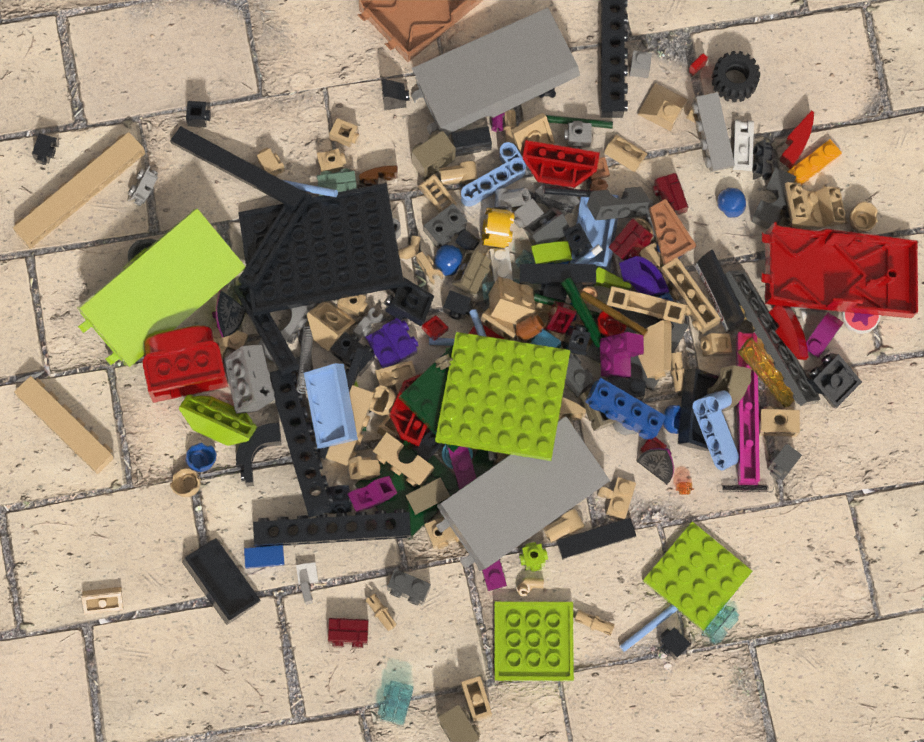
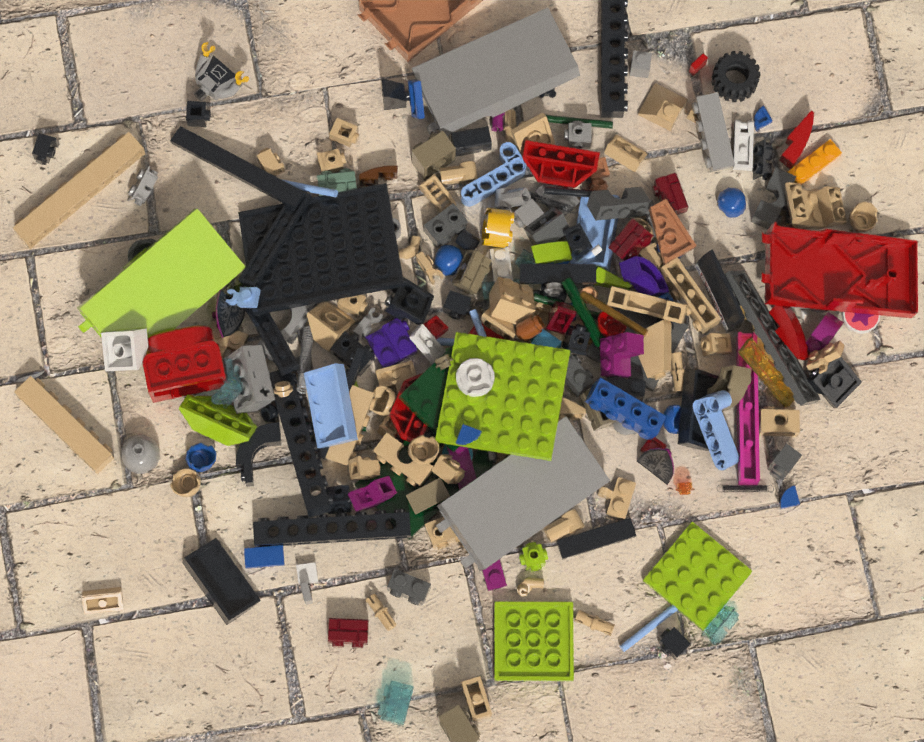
none -> white slope [101,329,148,371]
none -> light grey cylinder [121,435,160,474]
none -> torso [194,42,249,101]
none -> clear light blue hinge [211,373,243,409]
none -> light blue plate [225,287,261,308]
none -> black plate [261,403,278,422]
none -> tan plate [273,381,293,397]
none -> blue tile [408,79,425,119]
none -> tan hair [408,435,439,465]
none -> white plate [409,324,446,364]
none -> tan brick [431,454,465,484]
none -> white tile [456,358,495,397]
none -> blue tile [456,424,481,445]
none -> light grey plate [544,282,563,297]
none -> blue tile [754,105,773,131]
none -> blue tile [780,486,800,510]
none -> tan plate [806,341,845,374]

